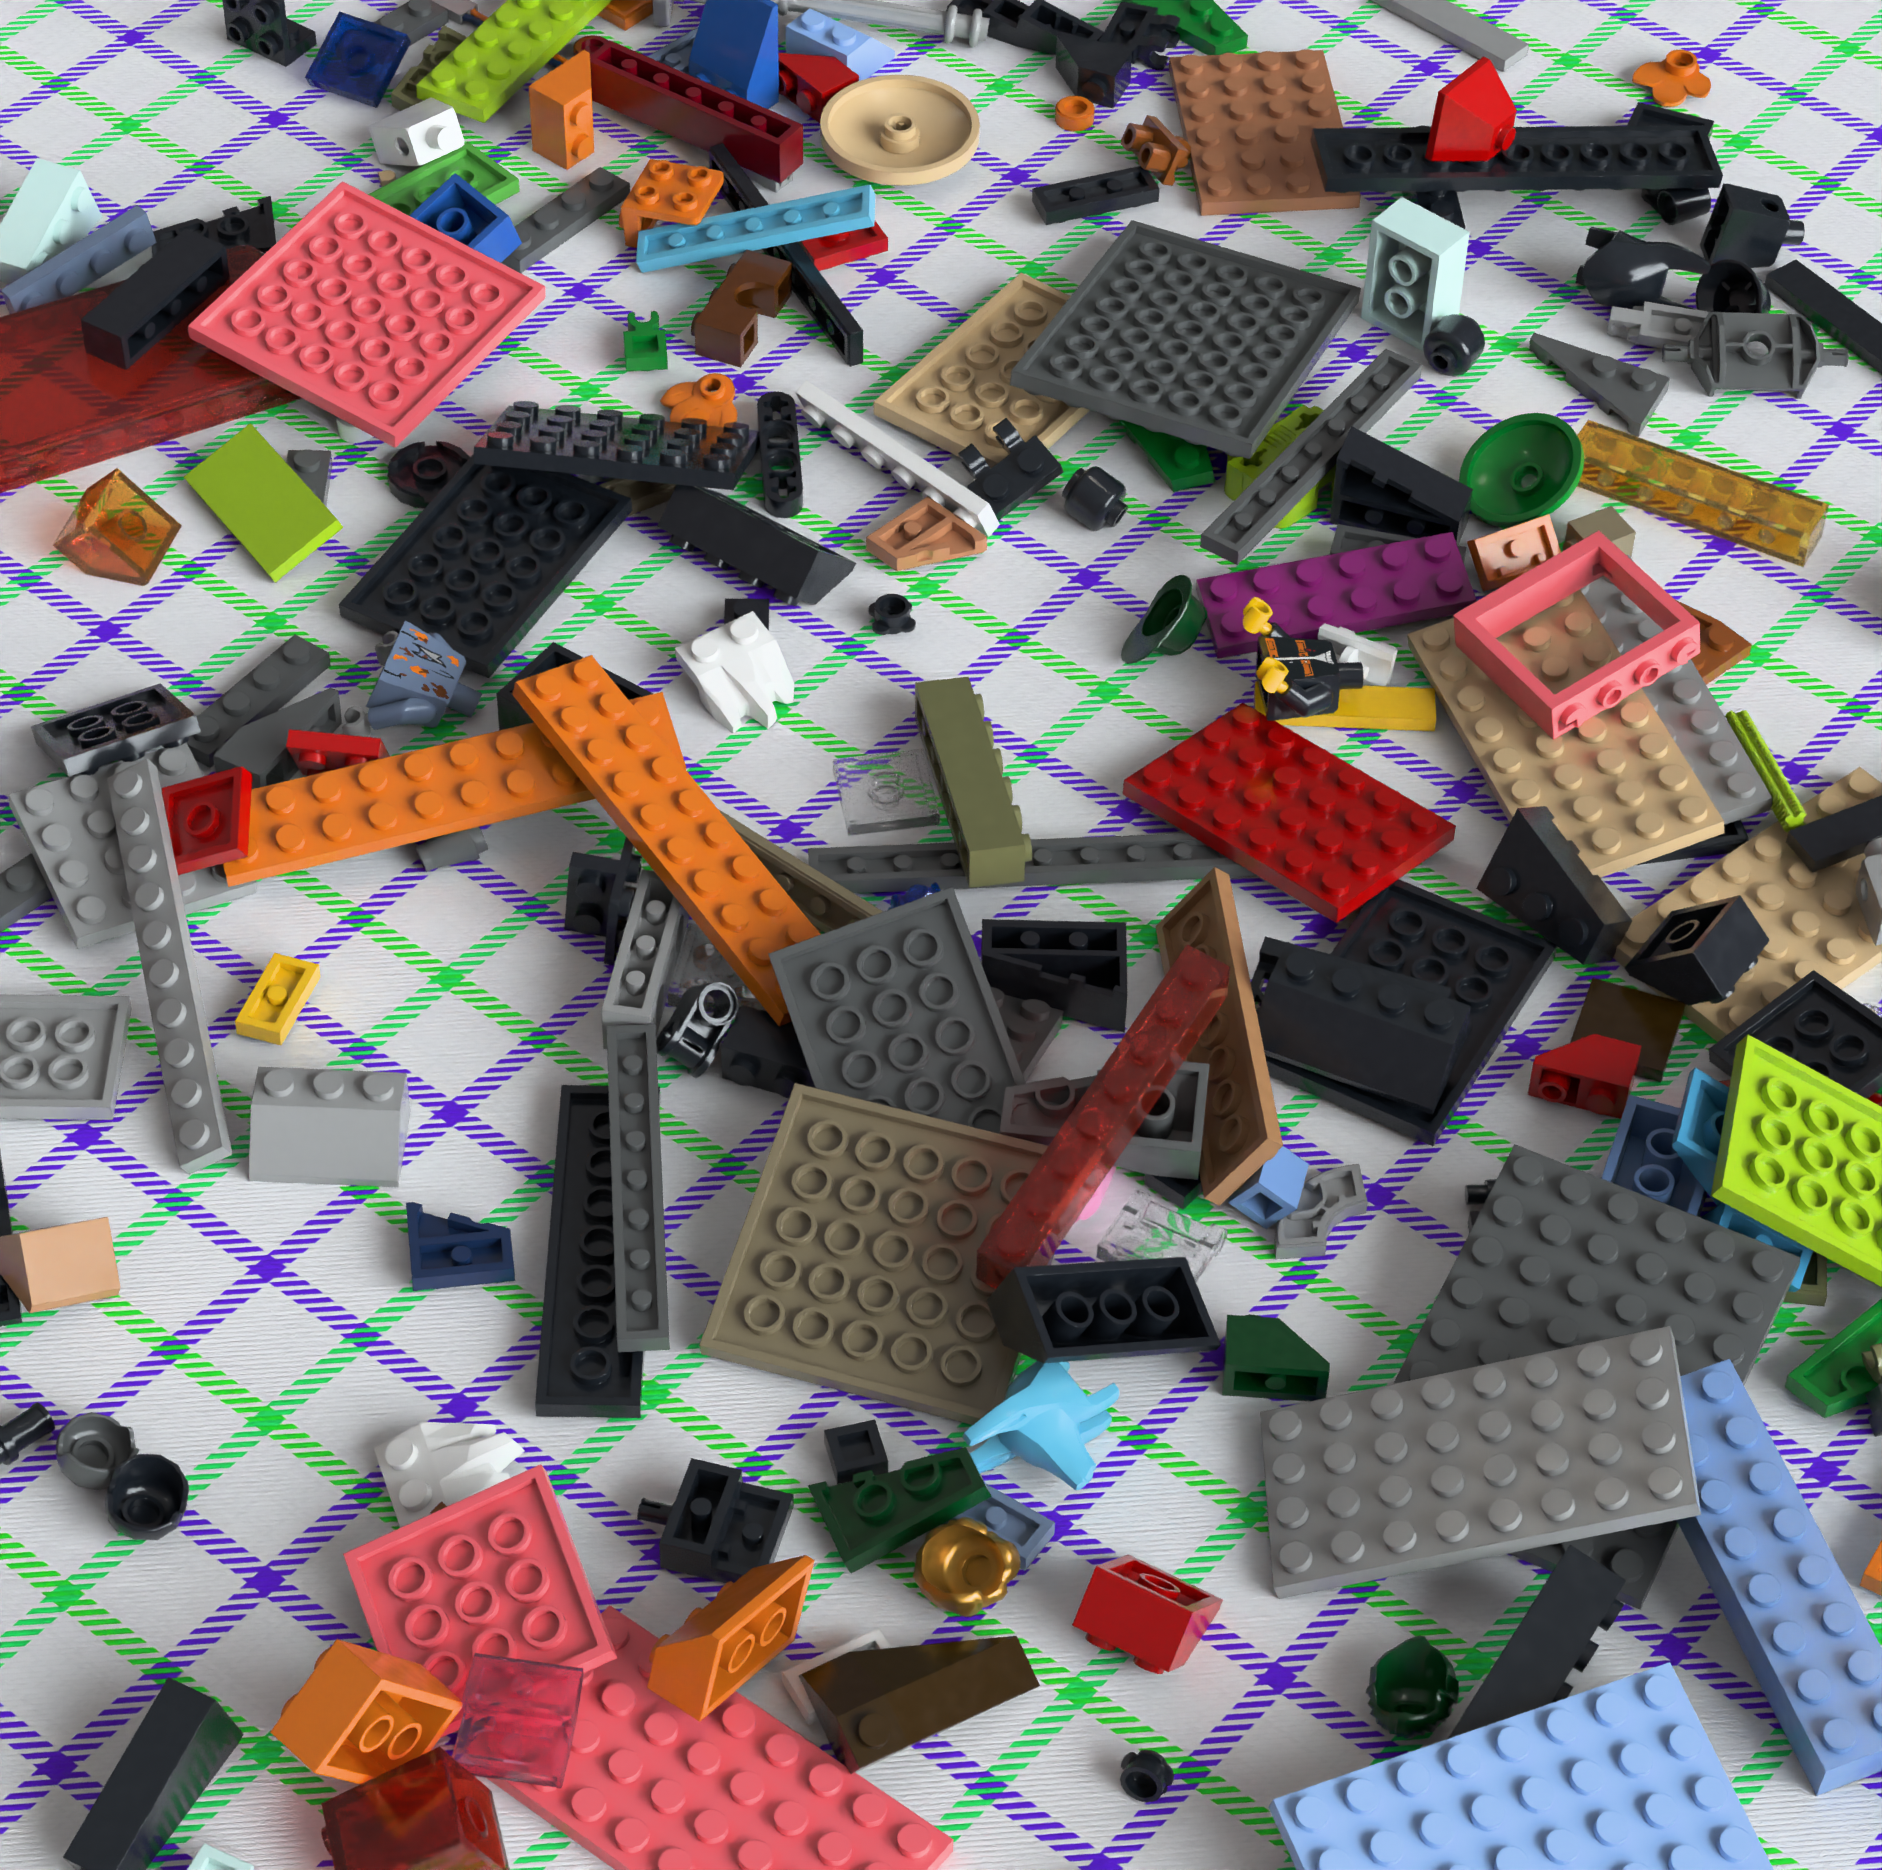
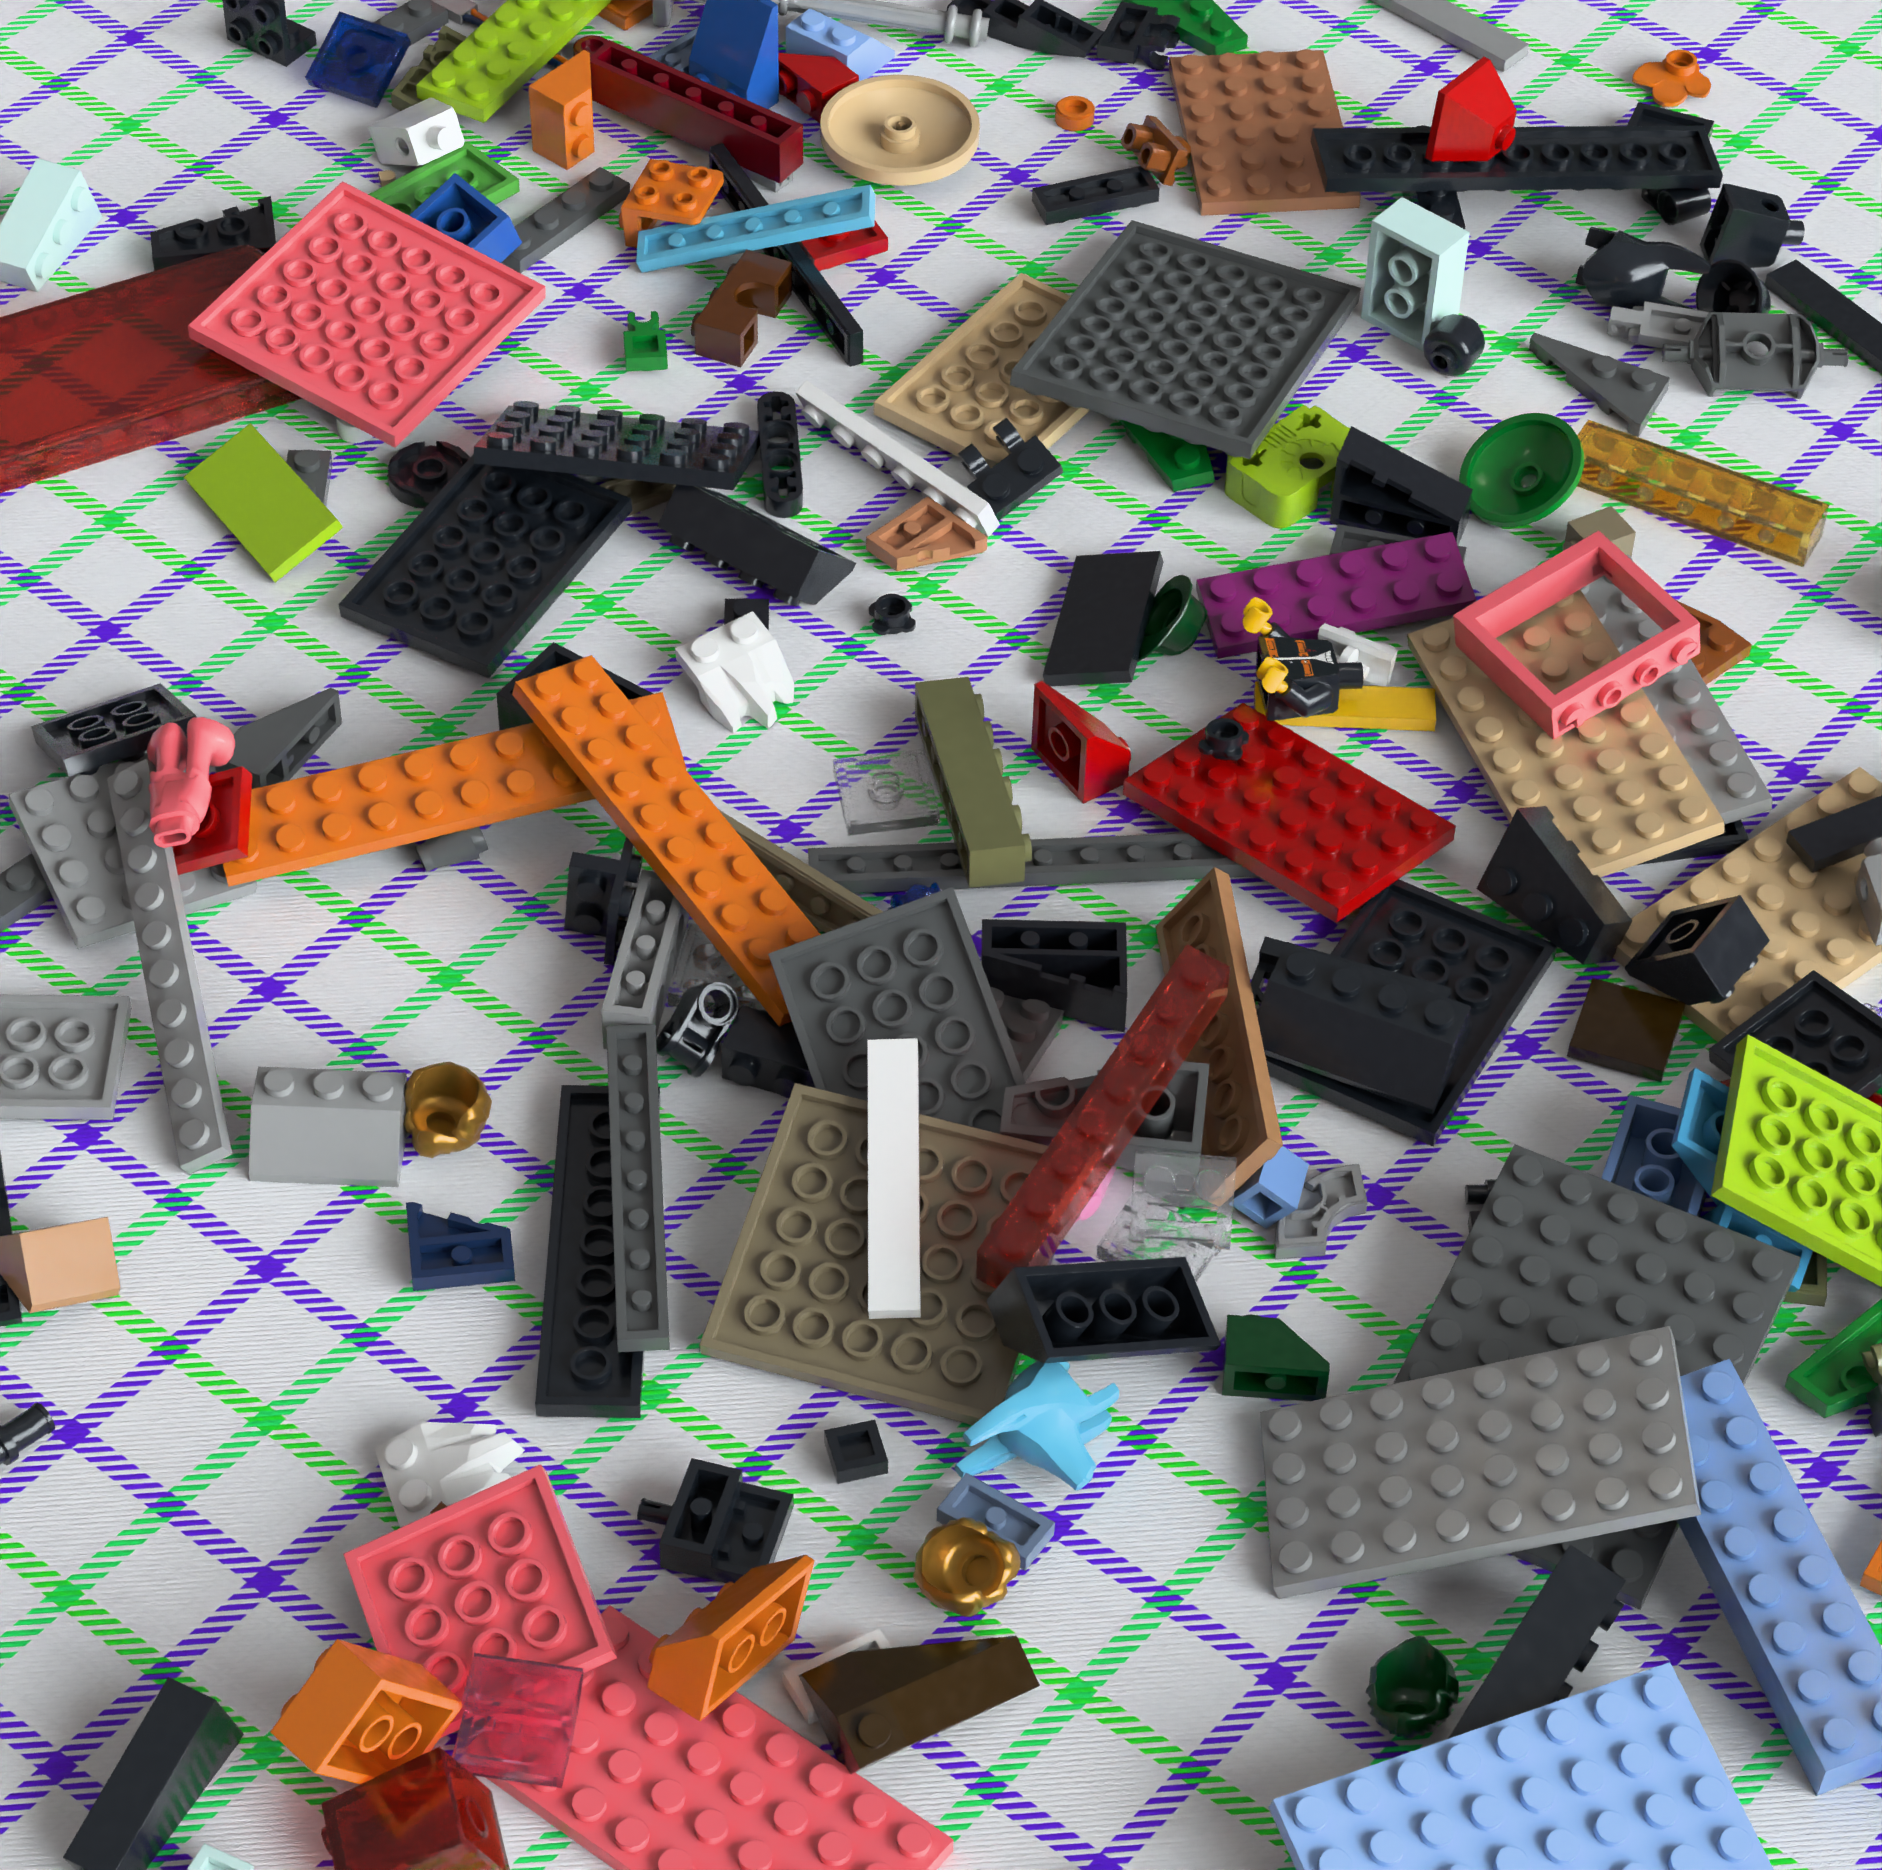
sand blue plate [1,205,157,328] -> none
clear orange slope [53,468,182,586] -> none
dark grey hair [56,1412,139,1490] -> none
black brick [81,229,230,370] -> none
black hair [105,1454,189,1540] -> none
dark grey plate [187,634,331,768] -> none
yellow plate [235,953,320,1045] -> none
red plate [286,729,390,776] -> none
sand blue torso [342,621,482,737] -> none
orange plate [660,373,738,427] -> none
dark green wing [808,1447,992,1574] -> none
black slope [1055,31,1132,108] -> none
black head [1062,466,1128,531] -> none
red slope [1072,1554,1223,1674] -> none
black plate [1120,1750,1174,1802] -> none
dark grey plate [1200,349,1422,565] -> none
bracket [1467,514,1561,592] -> none
red slope [1528,1034,1642,1119] -> none
lime axle [1725,710,1807,833] -> none
none -> coral piece [147,717,235,848]
none -> pearl gold hair [404,1062,492,1158]
none -> white tile [868,1038,921,1319]
none -> red slope [1031,681,1131,804]
none -> black tile [1043,551,1164,686]
none -> clear plate [1129,1150,1237,1250]
none -> black plate [1198,718,1249,760]

